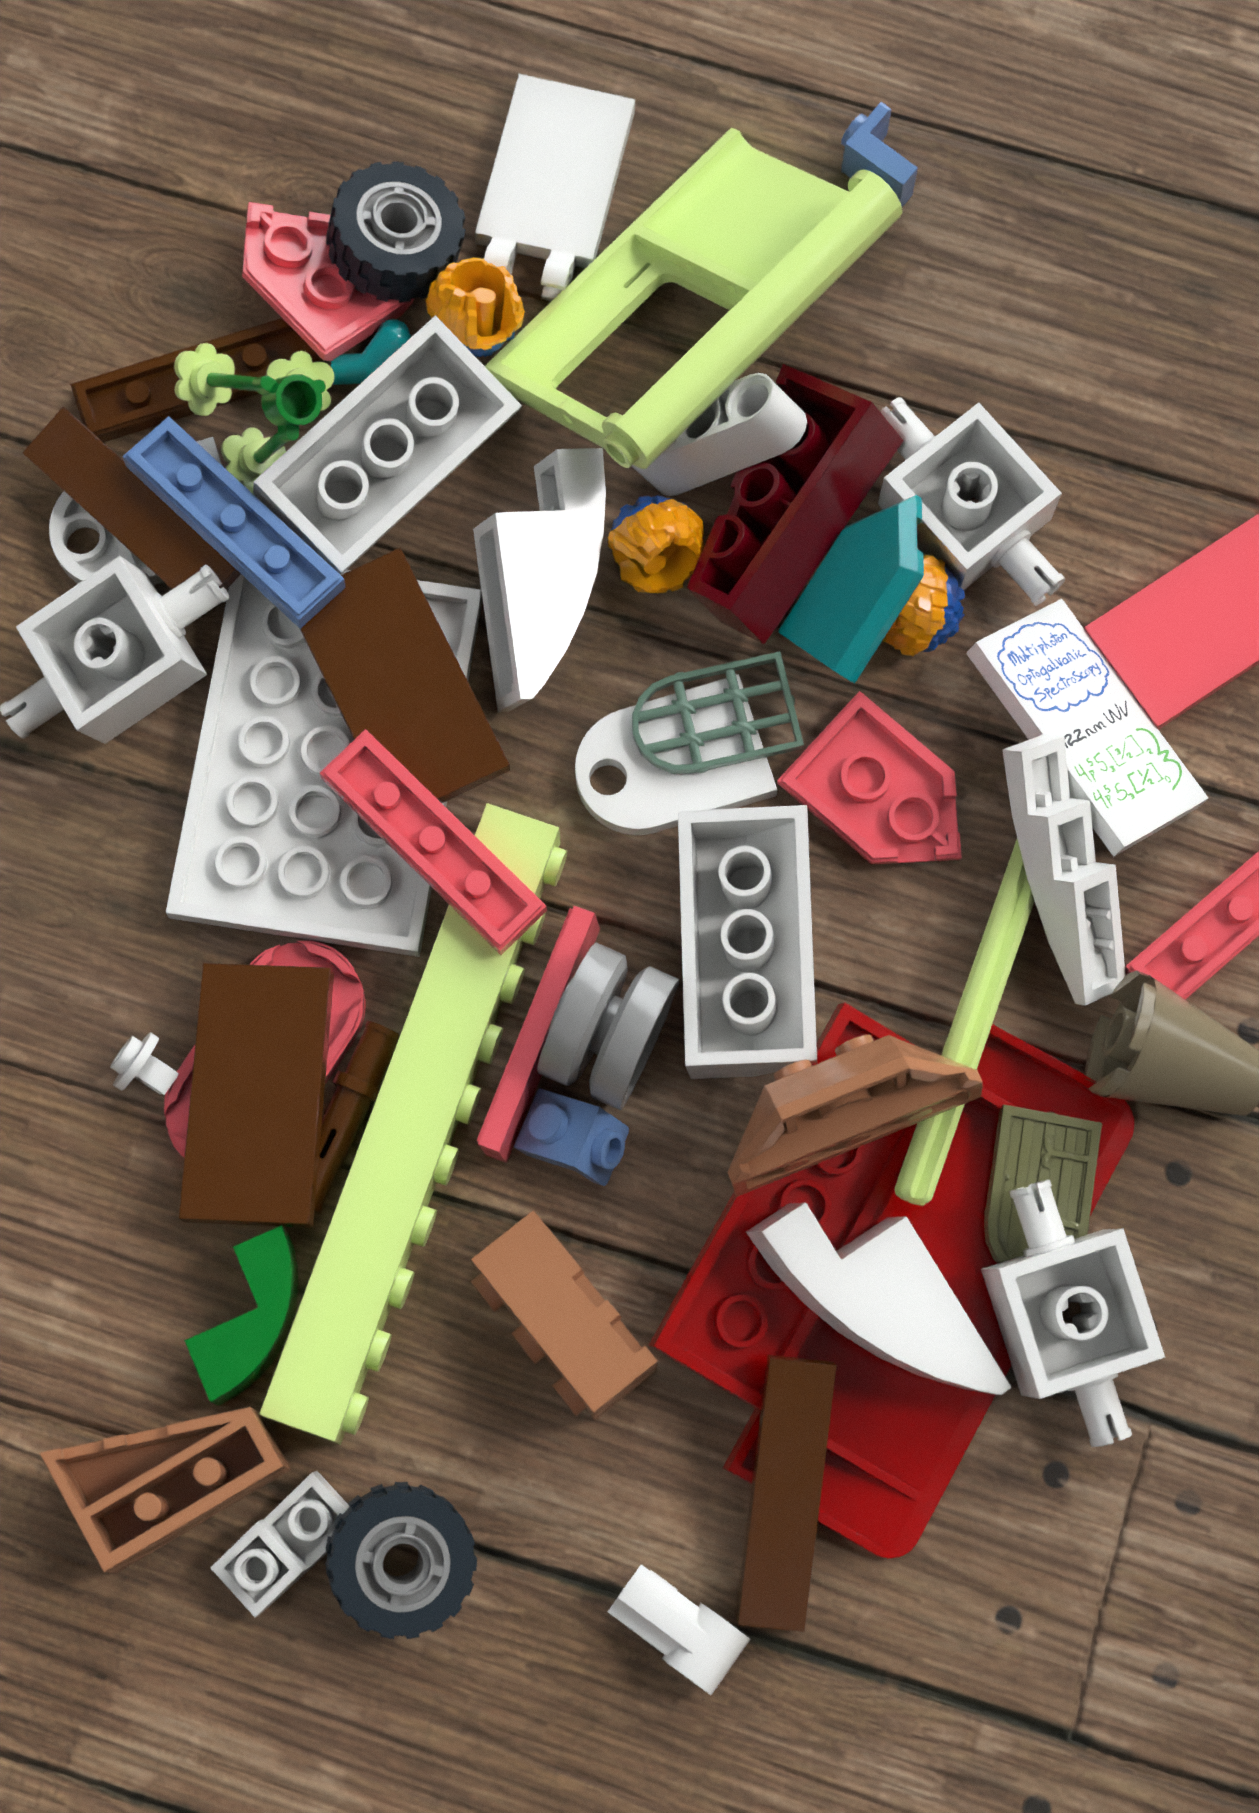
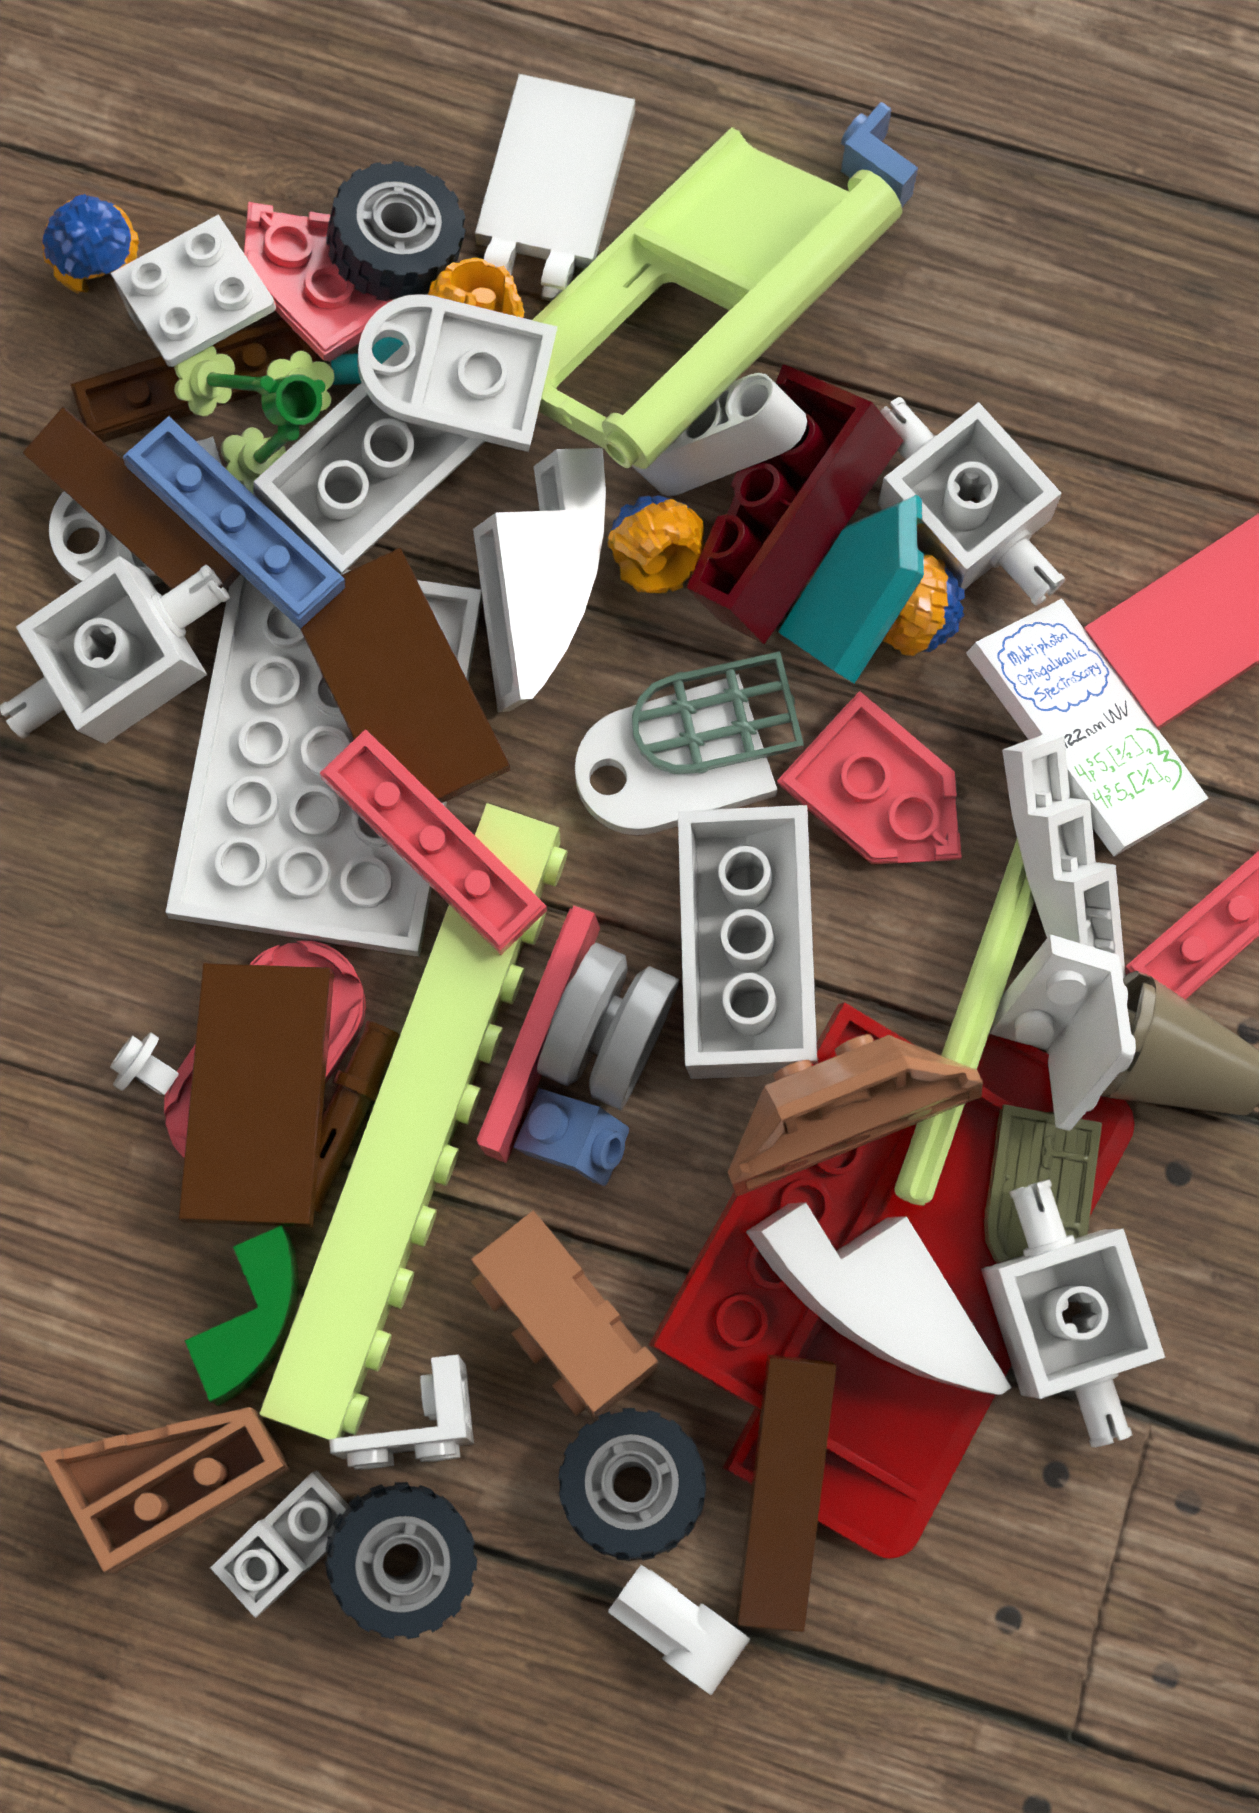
none -> blue piece [42,194,139,294]
none -> white bracket [111,215,276,367]
none -> white bracket [329,1355,474,1470]
none -> white tile [358,294,557,452]
none -> black wheel [558,1408,706,1561]
none -> white bracket [989,934,1136,1131]

